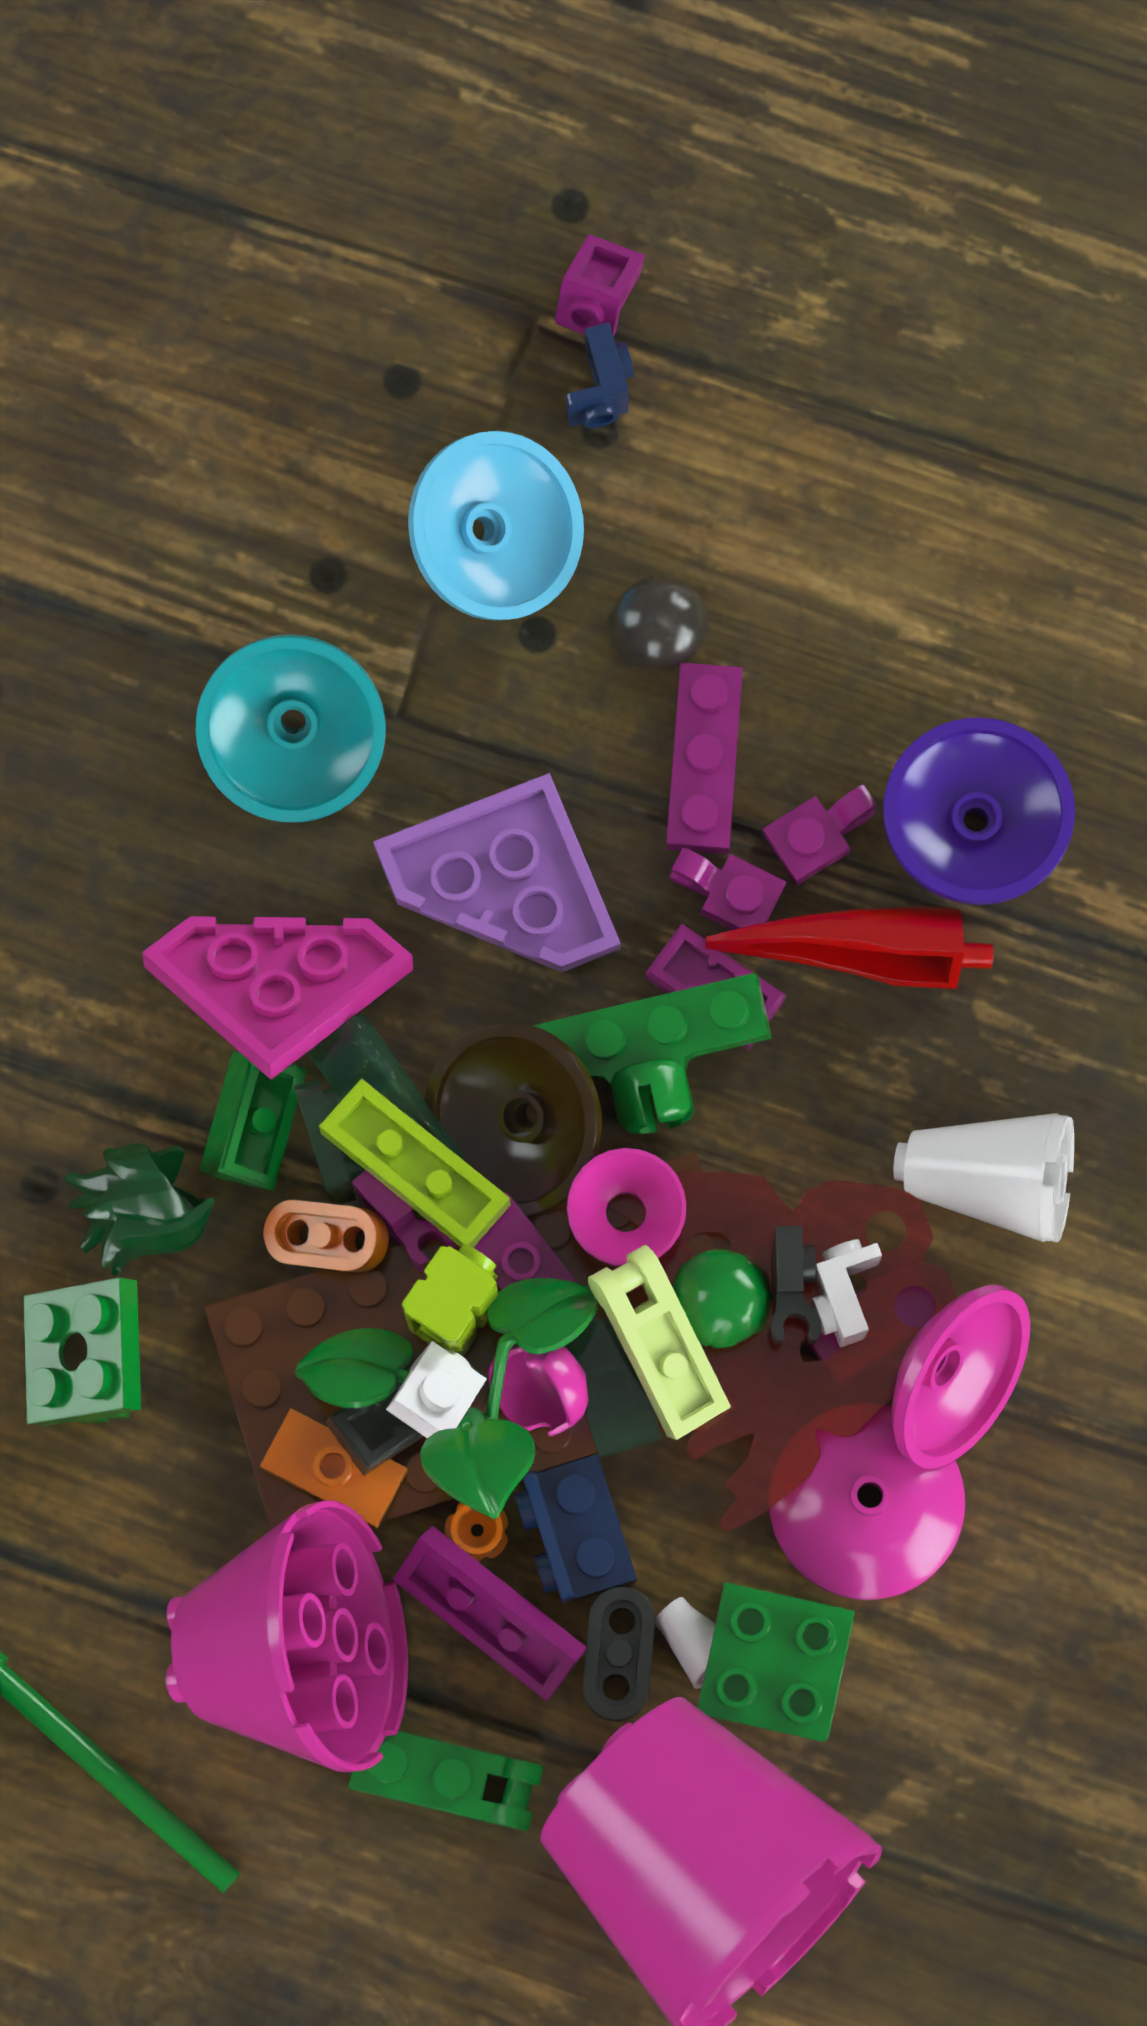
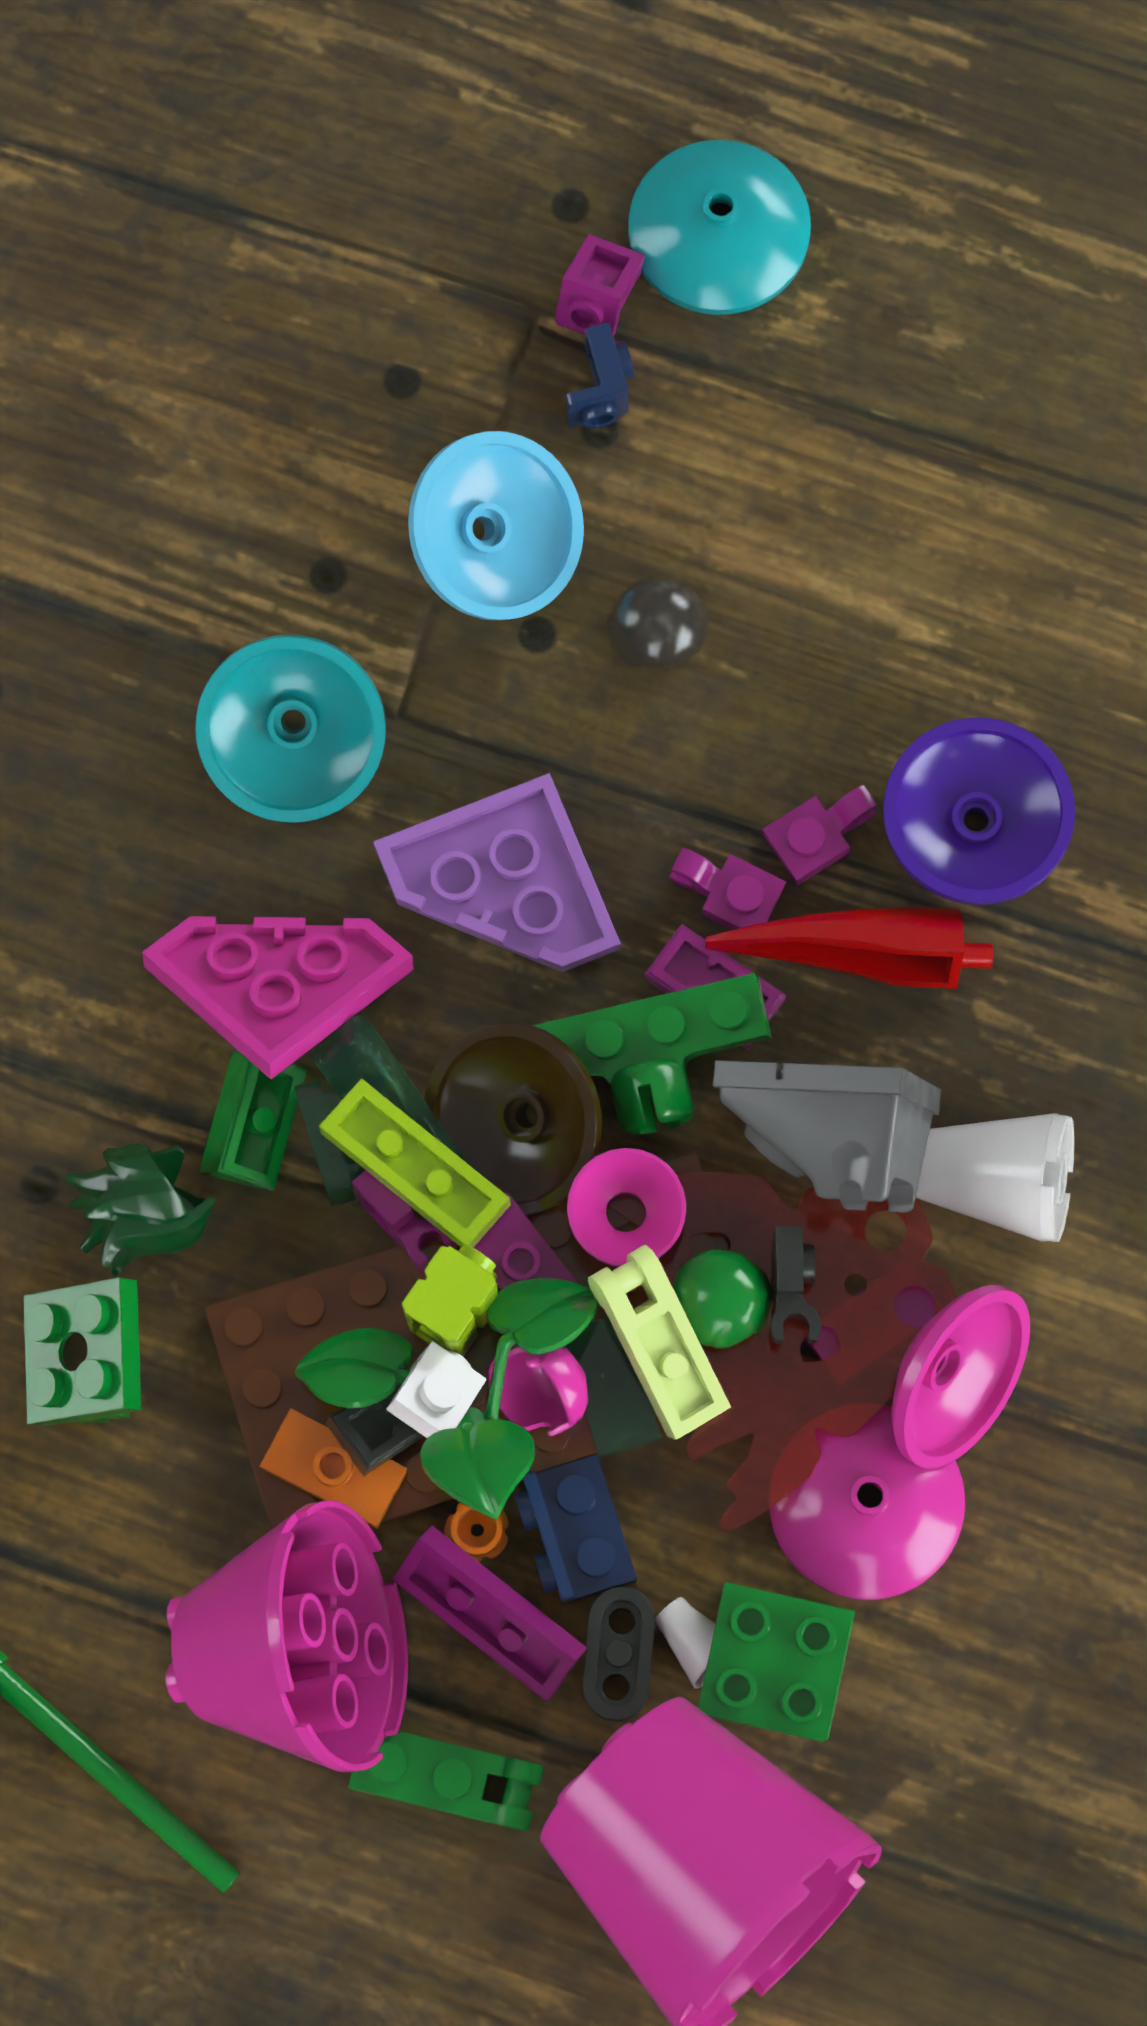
orange plate [263,1200,389,1273] -> none
magenta plate [666,663,743,855] -> none
white bracket [811,1239,882,1348] -> none
none -> teal dish [628,140,811,315]
none -> dark grey piece [713,1060,941,1213]

